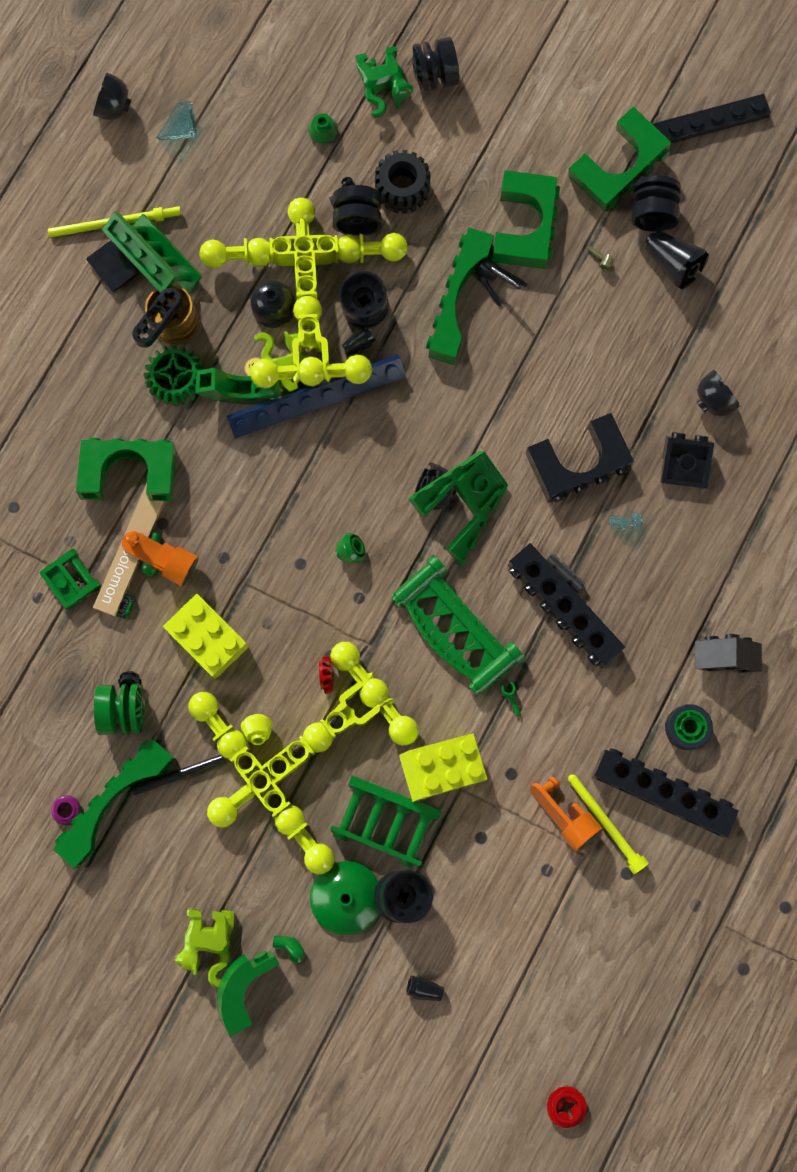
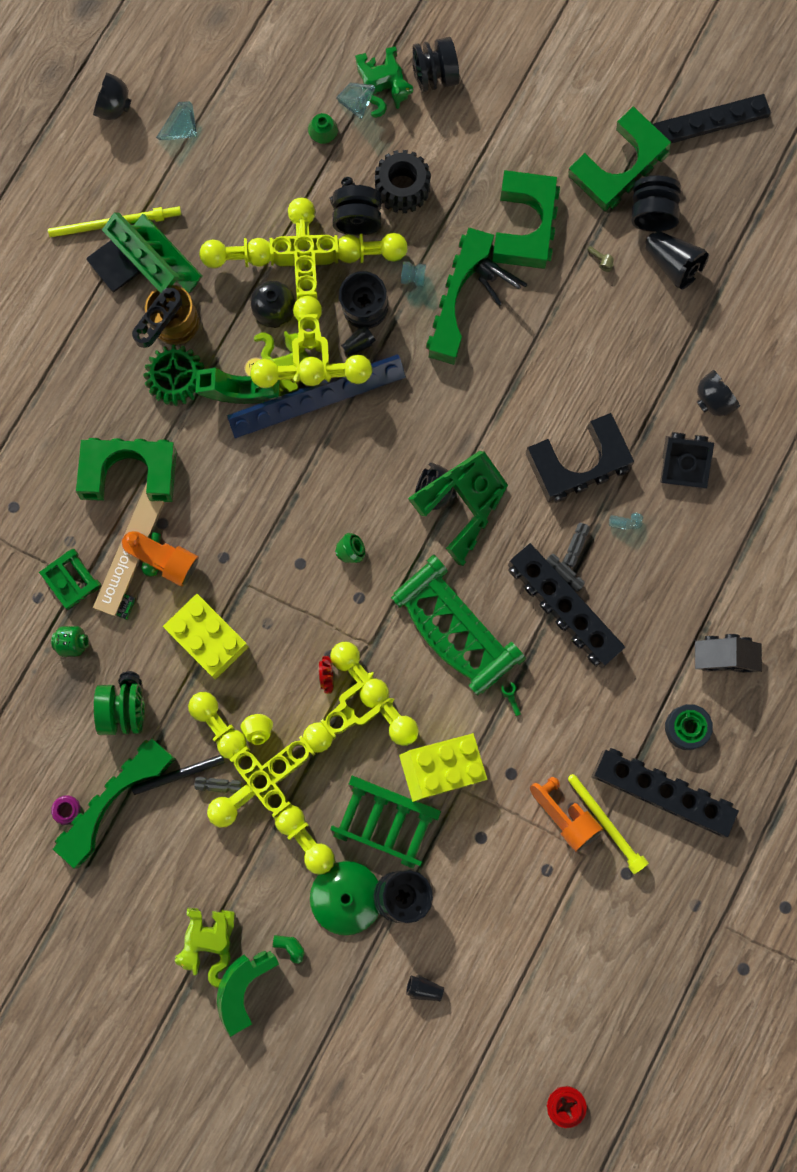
none -> green head [51,626,89,657]
none -> dark grey axle [194,777,242,794]
none -> clear light blue slope [336,83,375,120]
none -> clear light blue wheel [401,261,426,287]
none -> dark grey axle [563,523,590,567]

